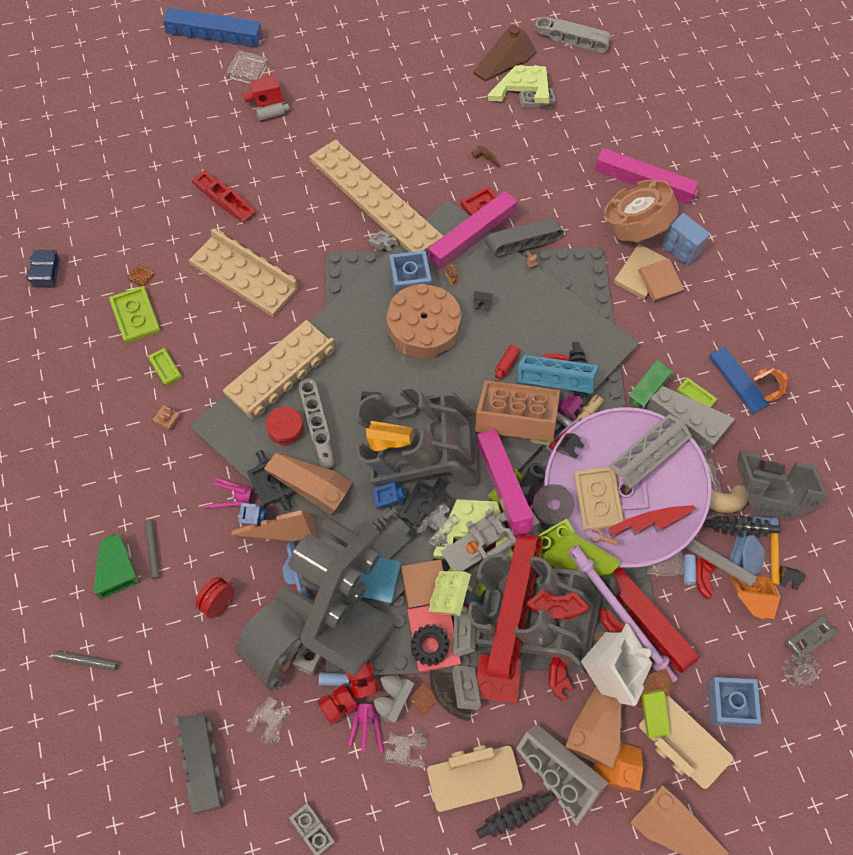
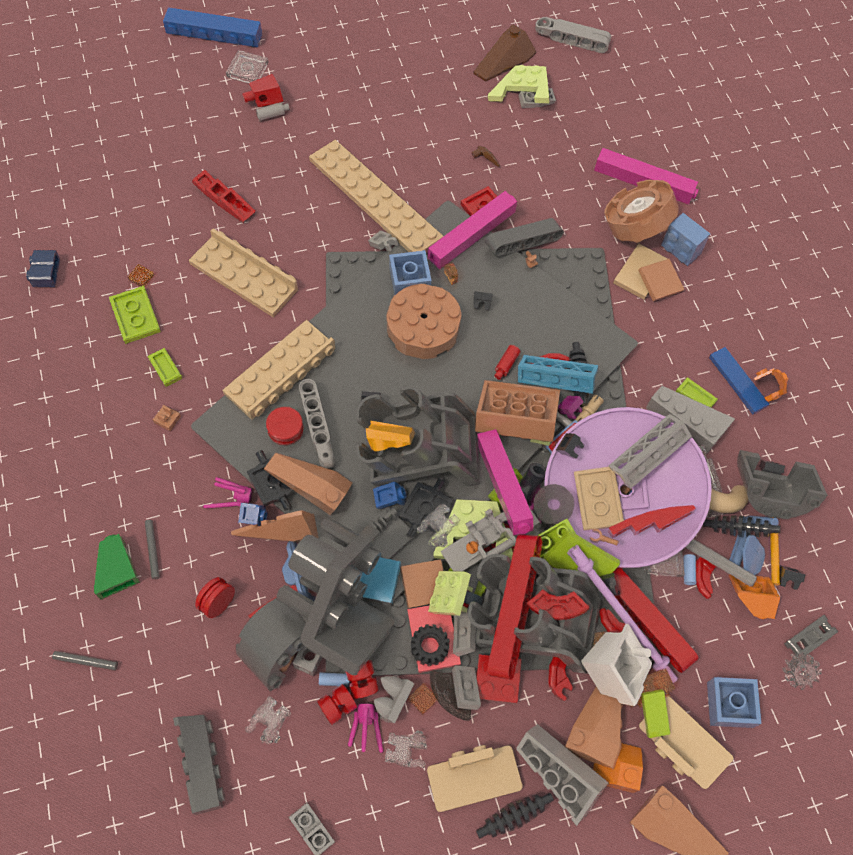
green slope [629,360,673,409] -> none

